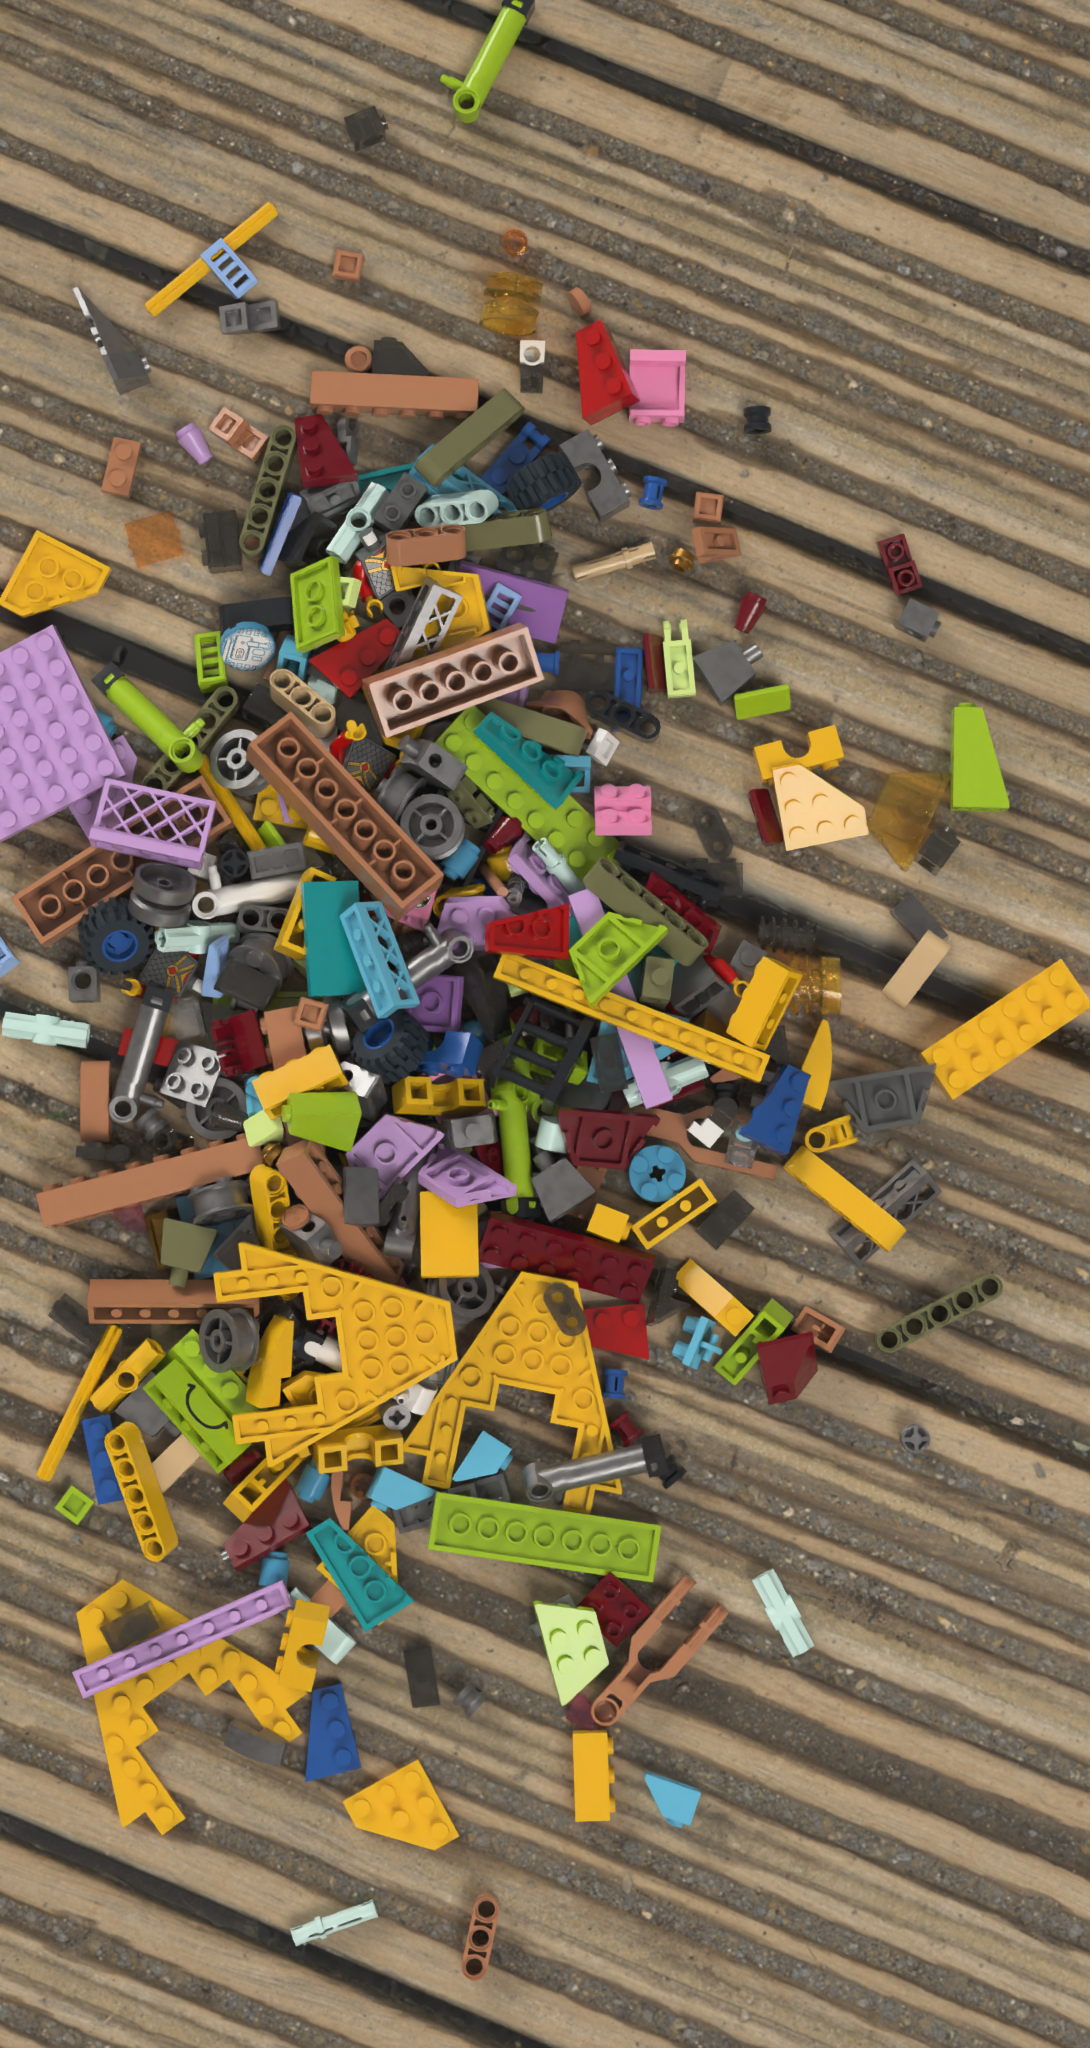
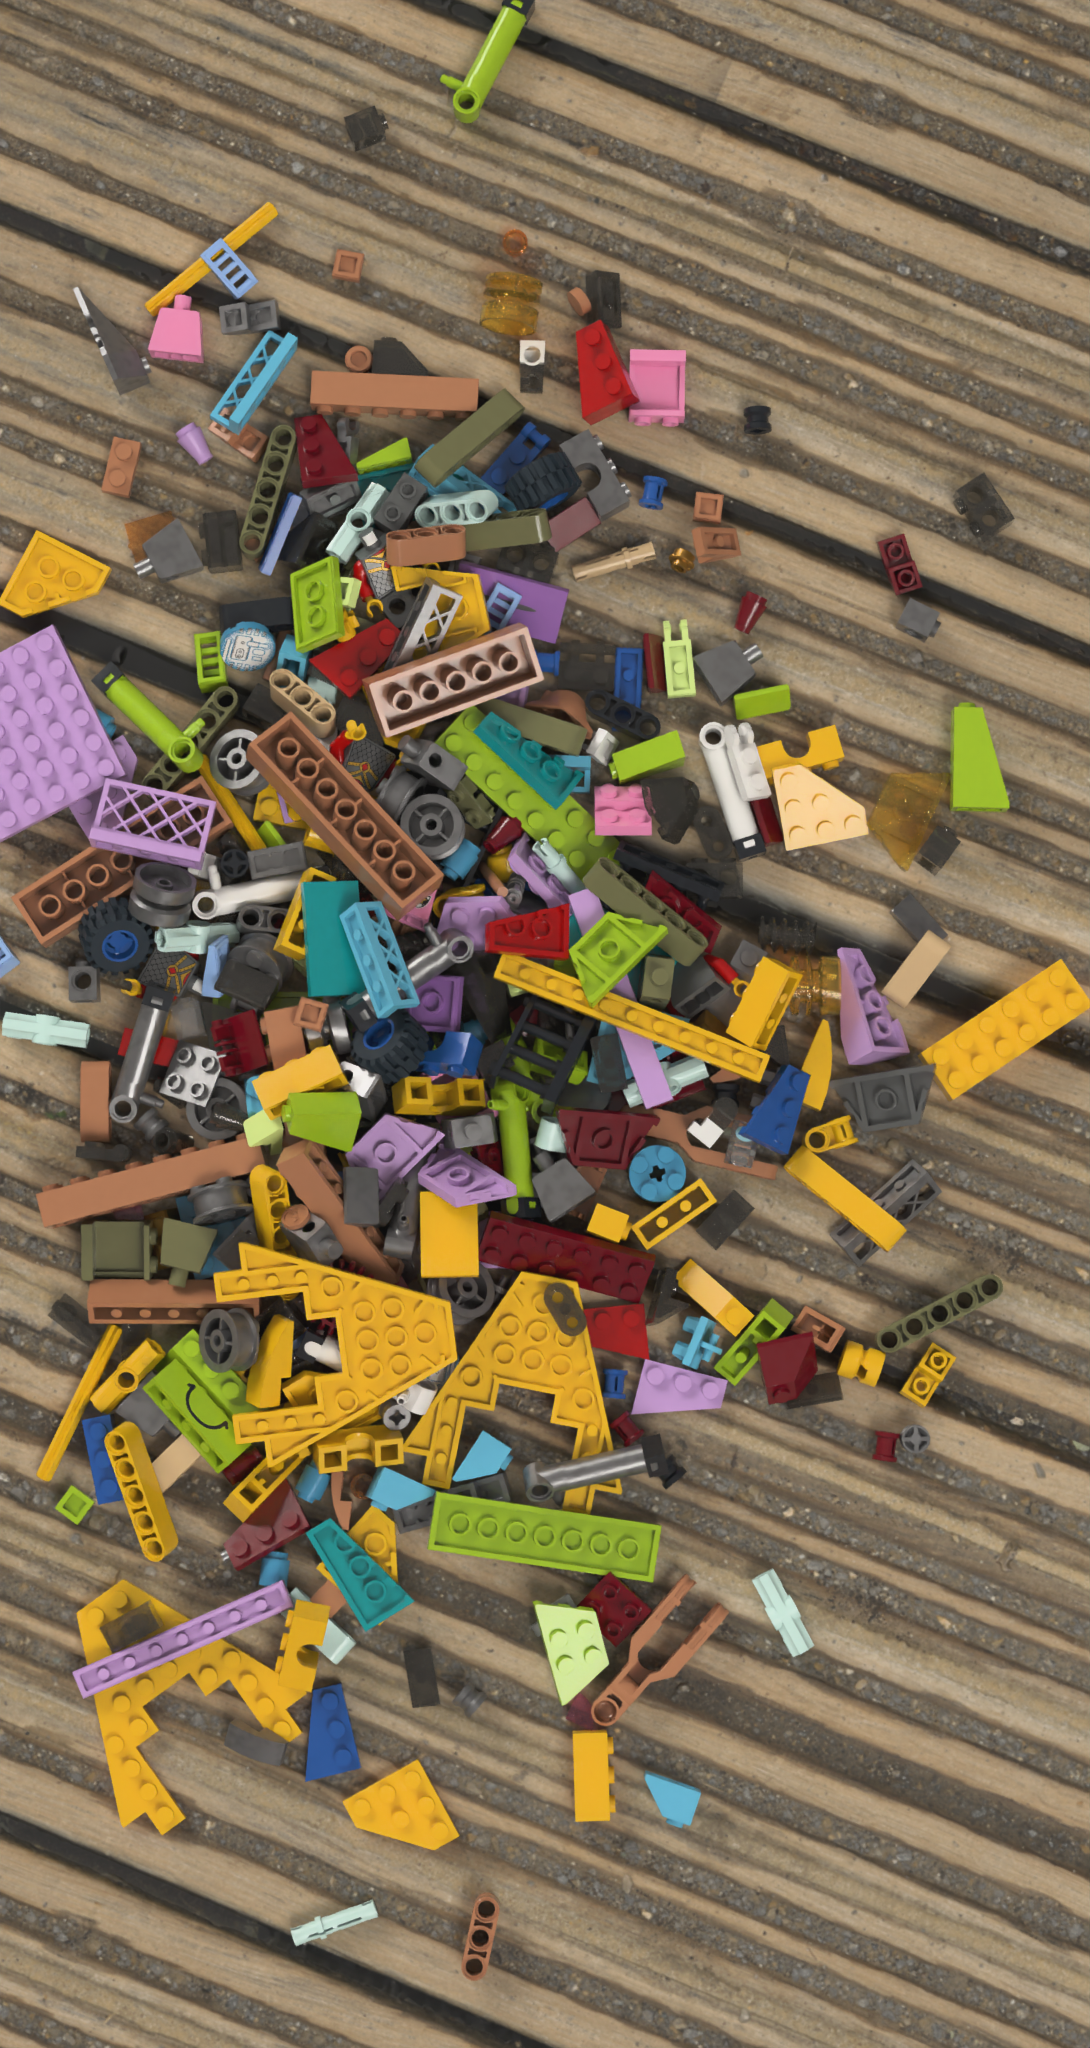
pearl gold plate [261,1142,284,1168] -> none
none -> olive panel [81,1219,158,1281]
none -> flat silver torso [133,518,204,583]
none -> bright pink torso [148,295,204,363]
none -> medium azure fence [210,330,298,435]
none -> lime slope [356,437,413,475]
none -> slope [547,497,601,553]
none -> clear smoke slope [586,270,622,329]
none -> lime slope [608,730,686,785]
none -> lavender wing [631,1359,728,1414]
none -> clear smoke slope [640,777,700,845]
none -> white piece [698,722,766,863]
none -> white hinge [723,722,772,802]
none -> clear smoke slope [785,1372,844,1409]
none -> yellow wheel [836,1340,886,1387]
none -> lavender wedge [837,947,910,1065]
none -> dark red bush [872,1430,900,1462]
none -> yellow slope [899,1342,956,1408]
none -> clear smoke brick [953,473,1015,543]

